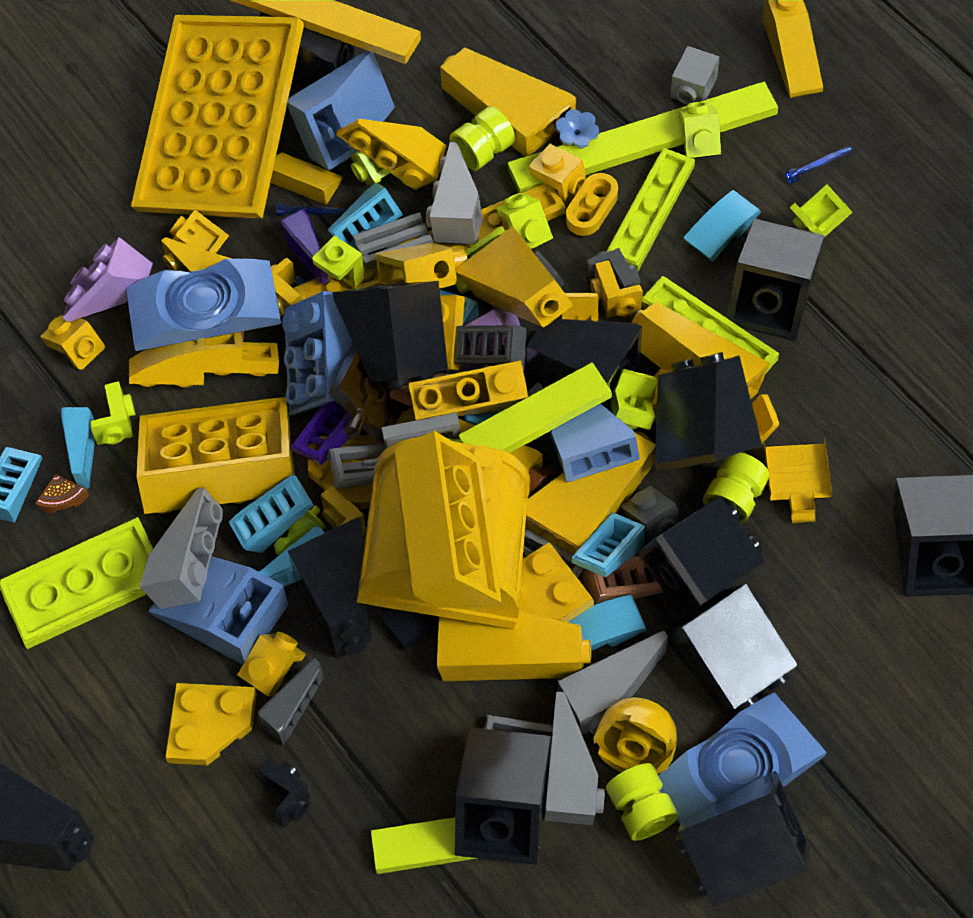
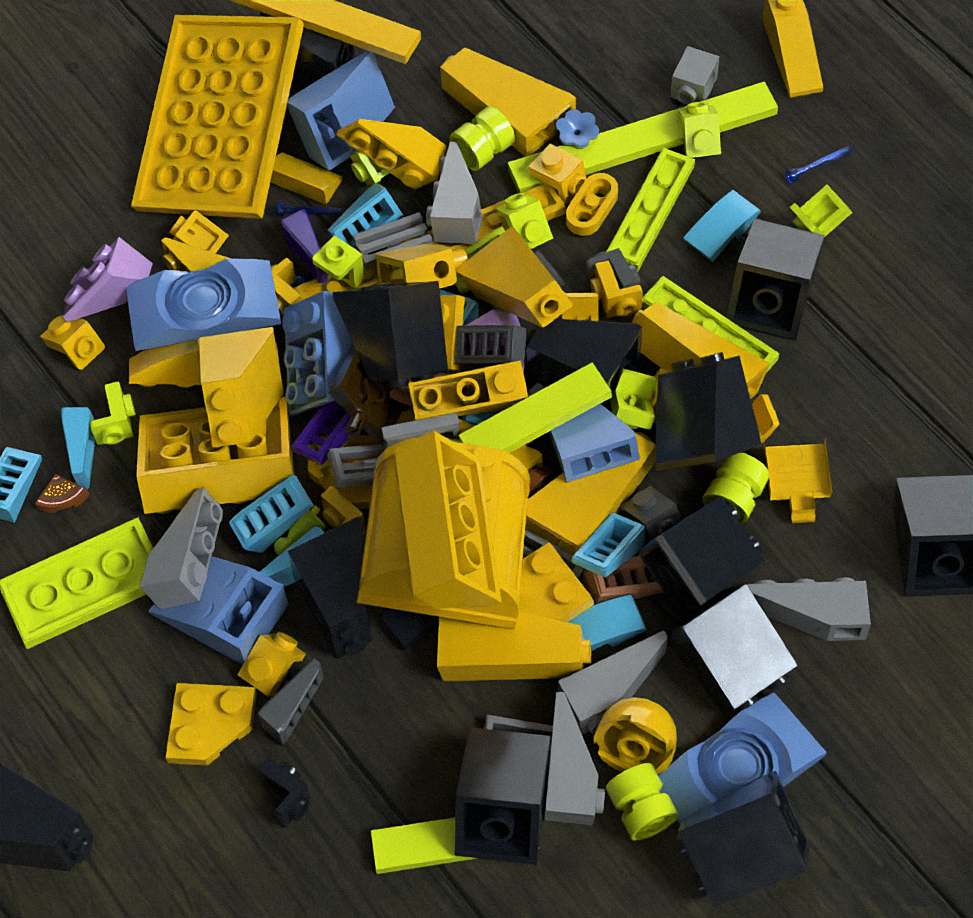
none -> yellow slope [199,327,284,448]
none -> light grey slope [747,577,871,641]

